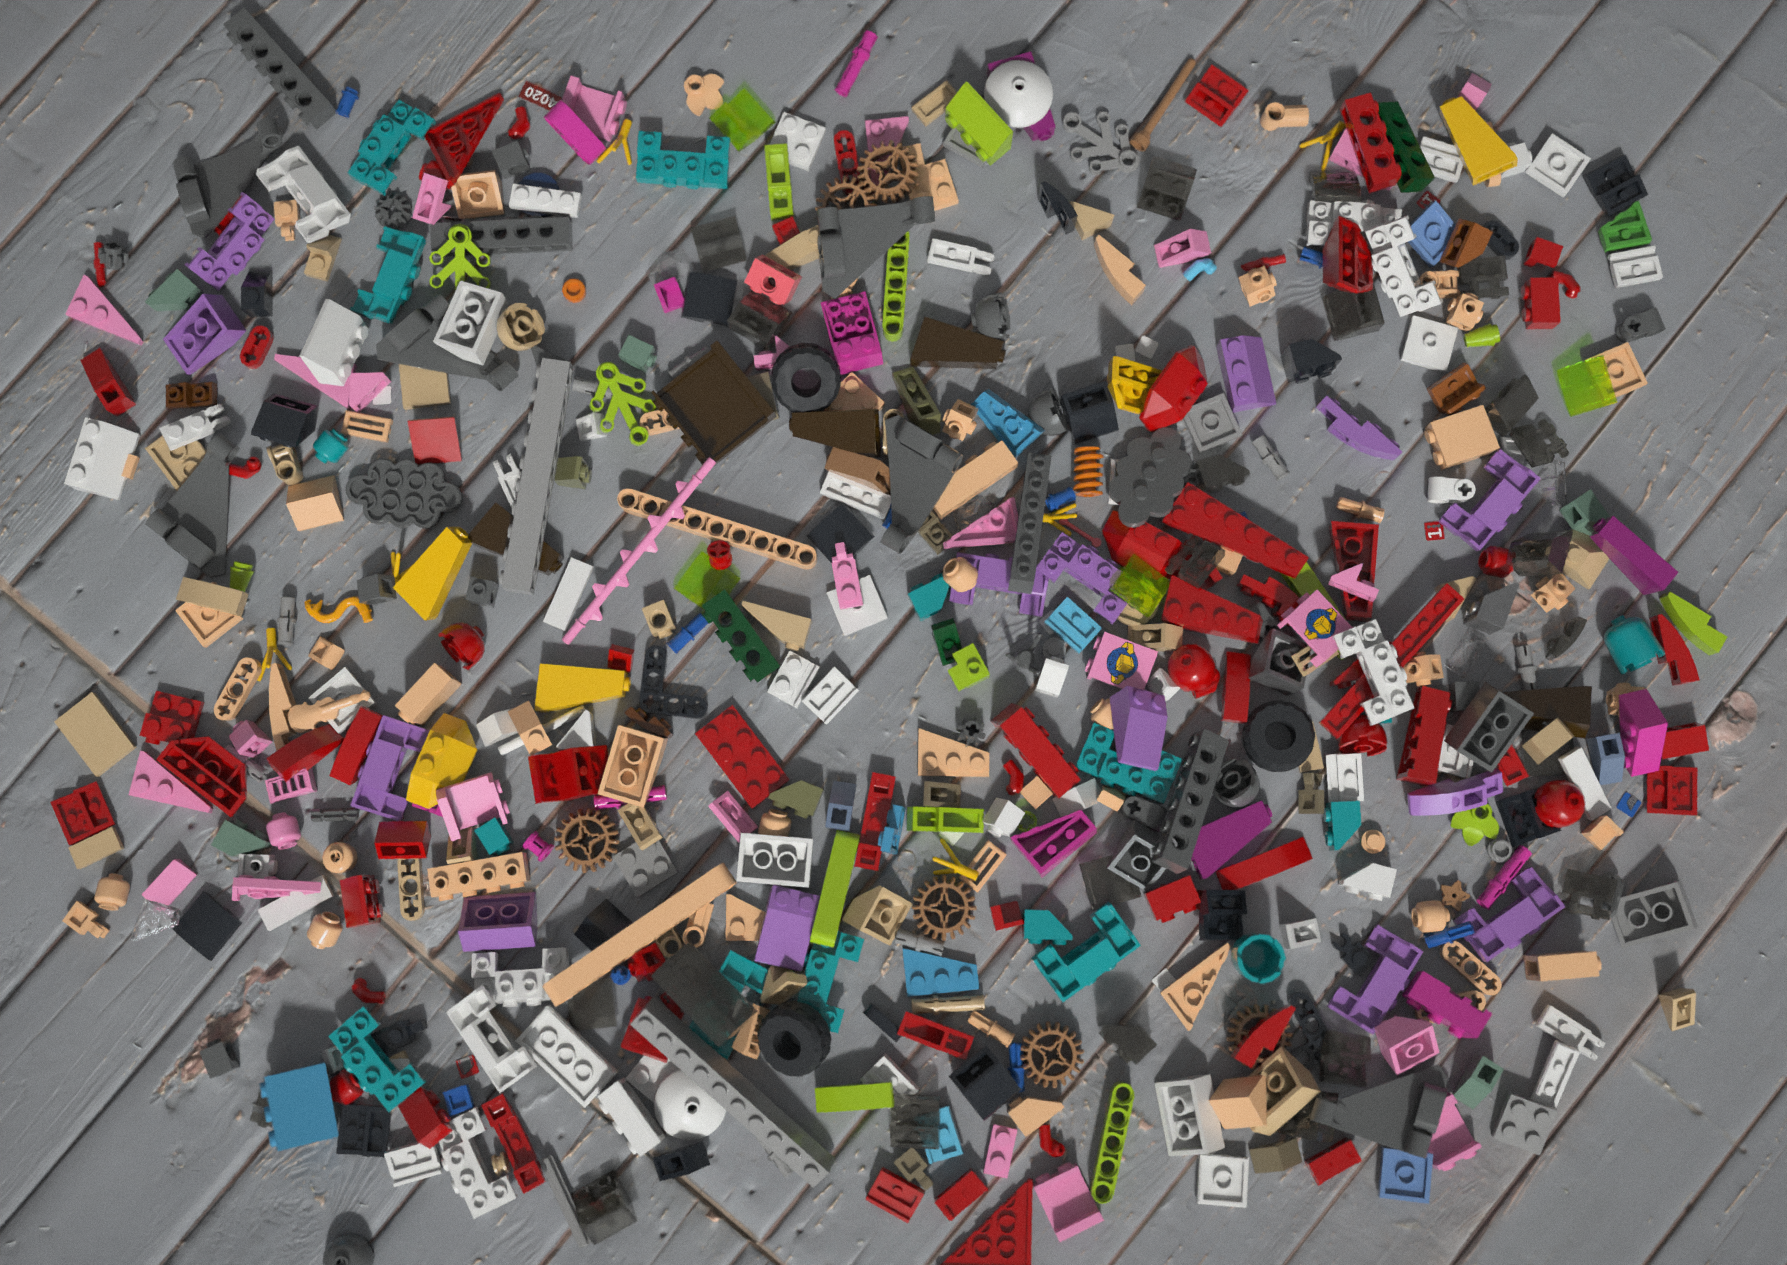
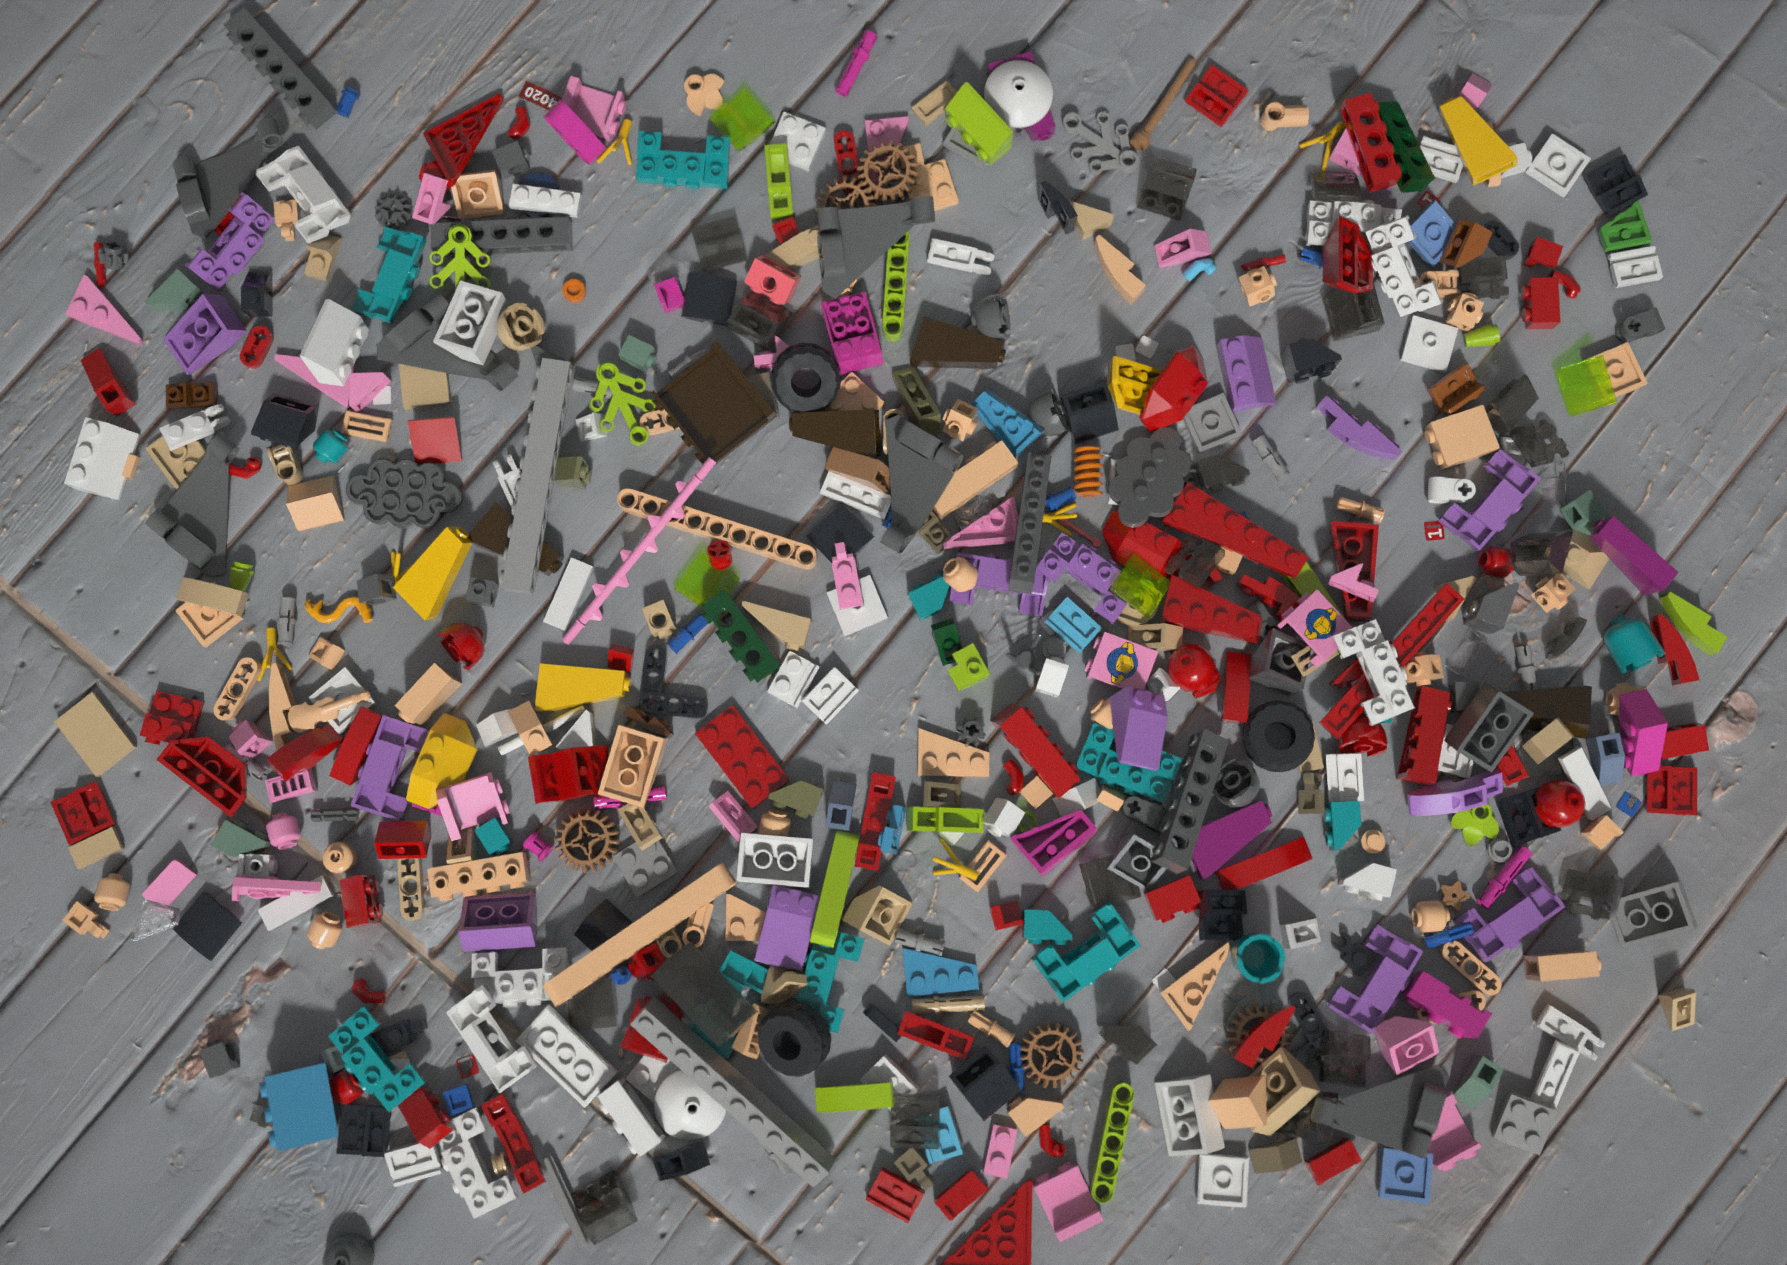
bright pink wing [128,750,213,813] -> none
teal bracket [347,100,436,196] -> none
medium nougat gear [912,875,977,941] -> none

